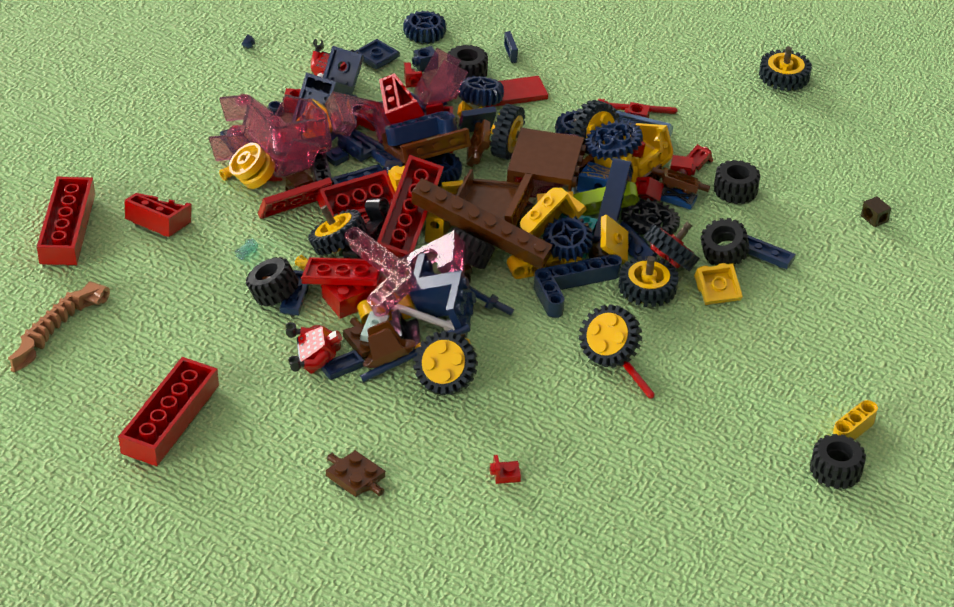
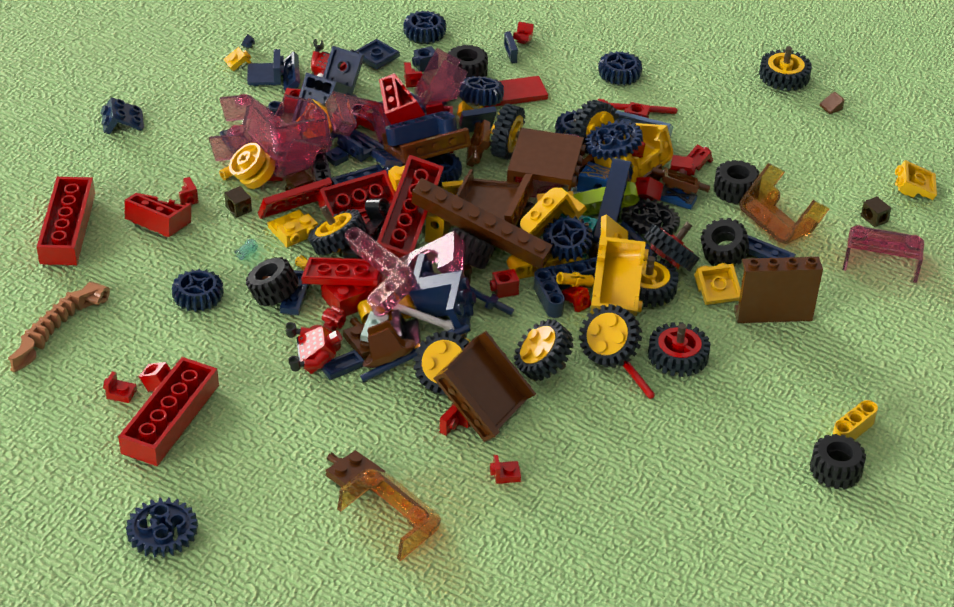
none -> dark blue bracket [101,97,144,135]
none -> red bracket [103,371,137,403]
none -> dark blue gear [126,497,198,558]
none -> red brick [138,362,171,392]
none -> dark blue gear [172,268,224,312]
none -> red bracket [179,177,199,205]
none -> yellow bracket [224,47,252,72]
none -> dark brown brick [224,186,252,218]
none -> dark blue bracket [247,49,284,86]
none -> yellow plate [268,210,318,247]
none -> dark blue plate [283,52,300,91]
none -> red gear [322,306,346,331]
none -> clear orange windscreen [338,468,441,561]
none -> reddish brown panel [433,331,536,442]
none -> red bracket [440,404,470,436]
none -> red brick [489,269,520,298]
none -> red bracket [513,21,534,44]
none -> black wheel [514,319,574,381]
none -> yellow pin [556,272,594,287]
none -> red bracket [561,286,591,313]
none -> yellow windscreen [590,236,649,316]
none -> dark blue gear [598,51,643,86]
none -> wheel [648,322,711,377]
none -> reddish brown panel [734,256,823,323]
none -> clear orange windscreen [740,163,829,244]
none -> reddish brown slope [819,92,845,114]
none -> clear pink windscreen [842,225,924,283]
none -> yellow plate [895,160,937,200]

